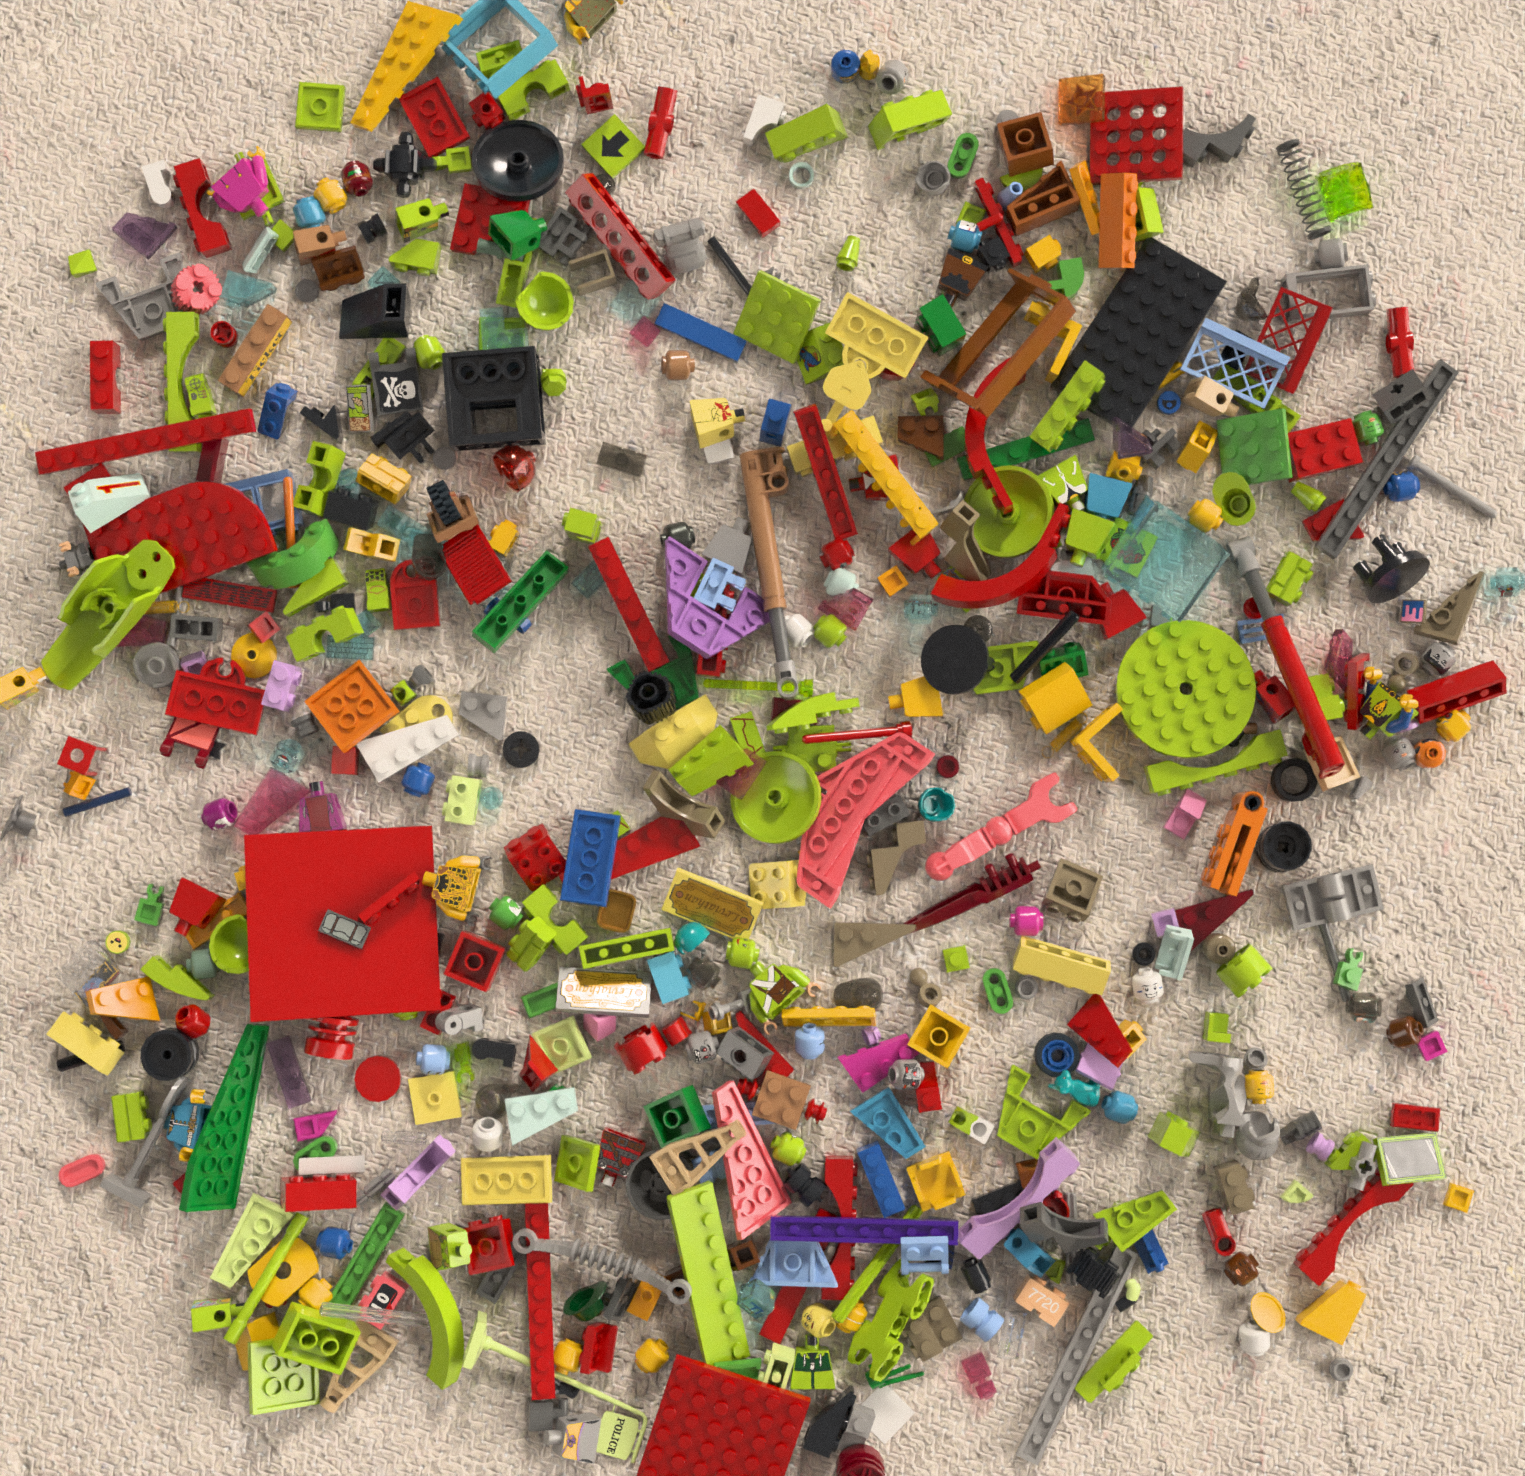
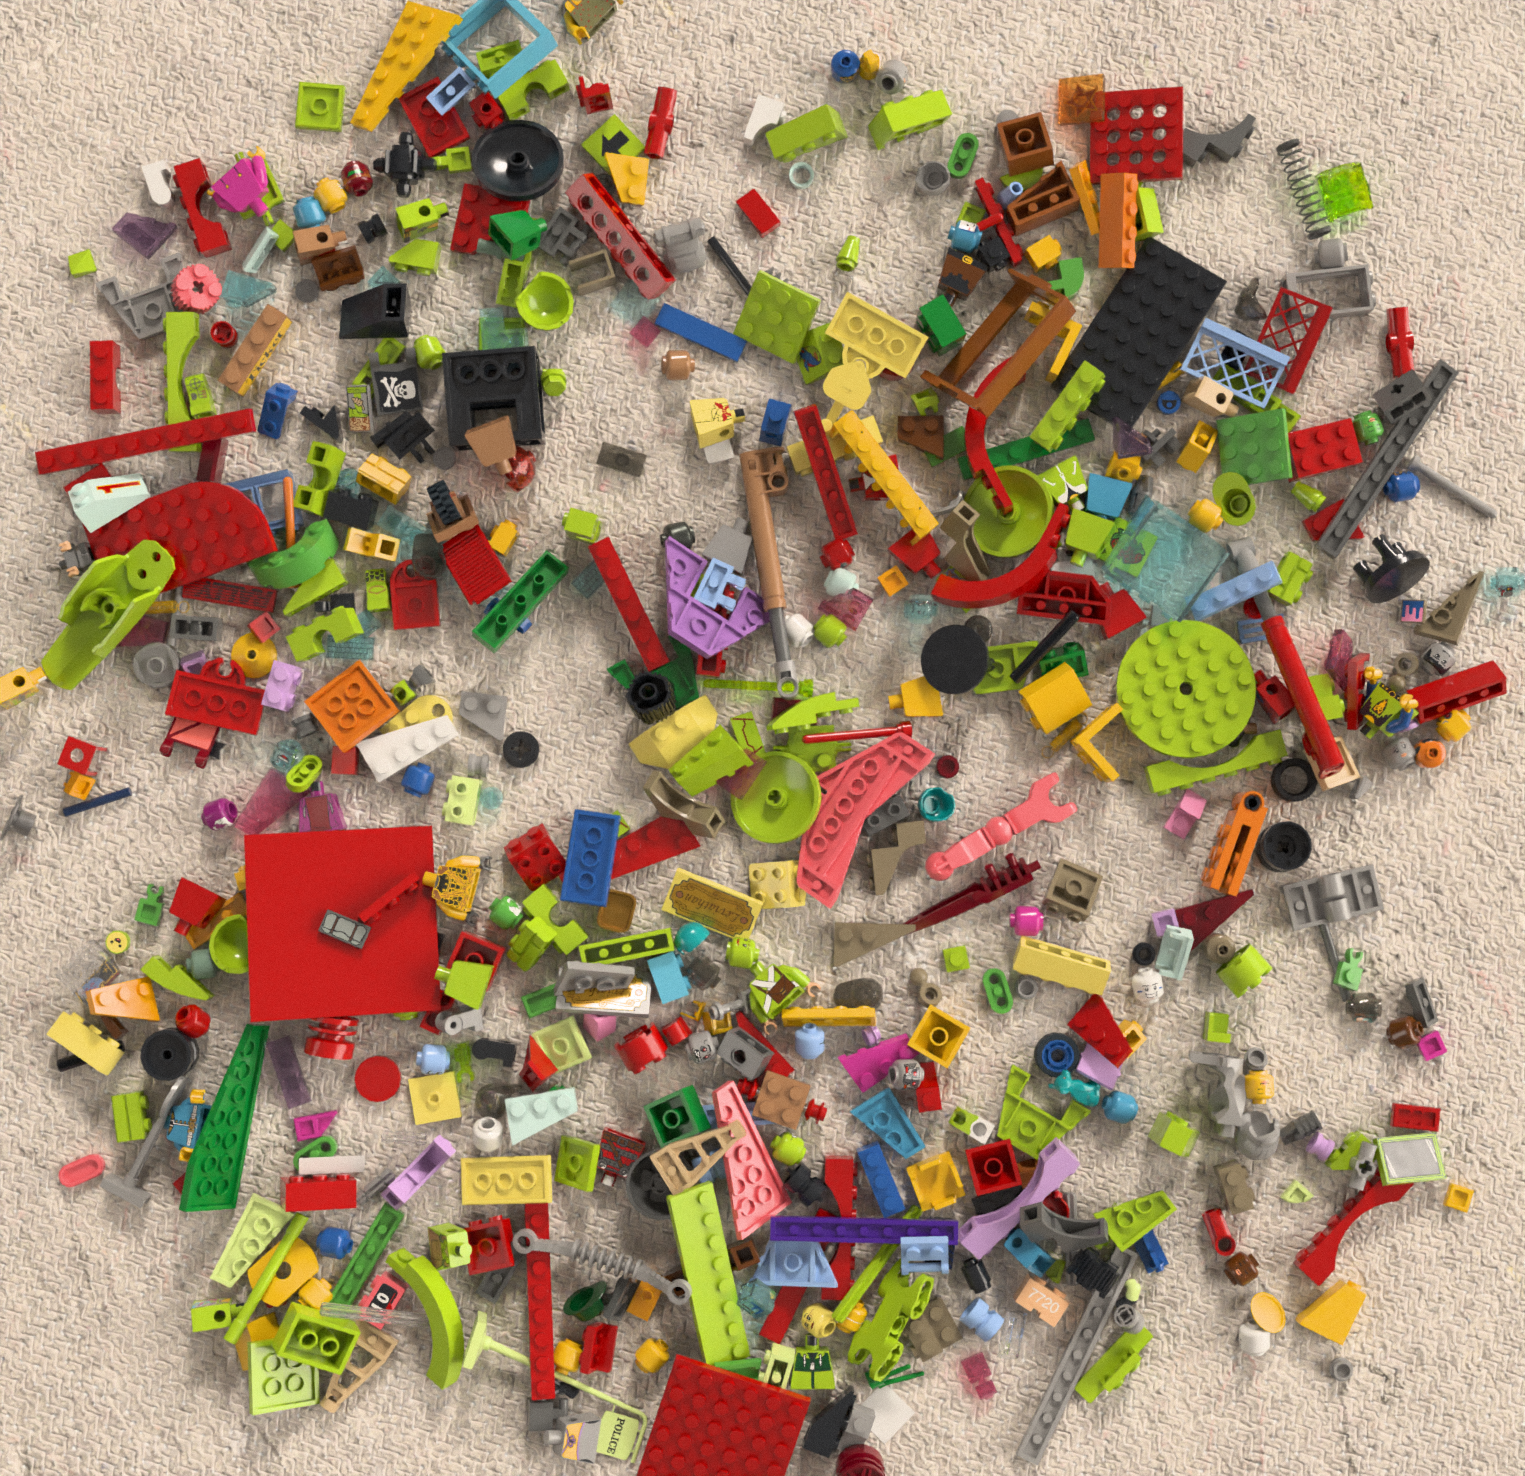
none -> lime plate [286,755,322,792]
none -> light blue slope [426,66,476,115]
none -> lime torso [435,960,494,1010]
none -> medium nougat torso [465,415,516,475]
none -> light grey wing [554,961,635,996]
none -> yellow wing [604,152,649,206]
none -> red slope [965,1139,1022,1196]
none -> light grey wheel [1114,1304,1144,1334]
none -> light blue plate [1187,561,1283,621]

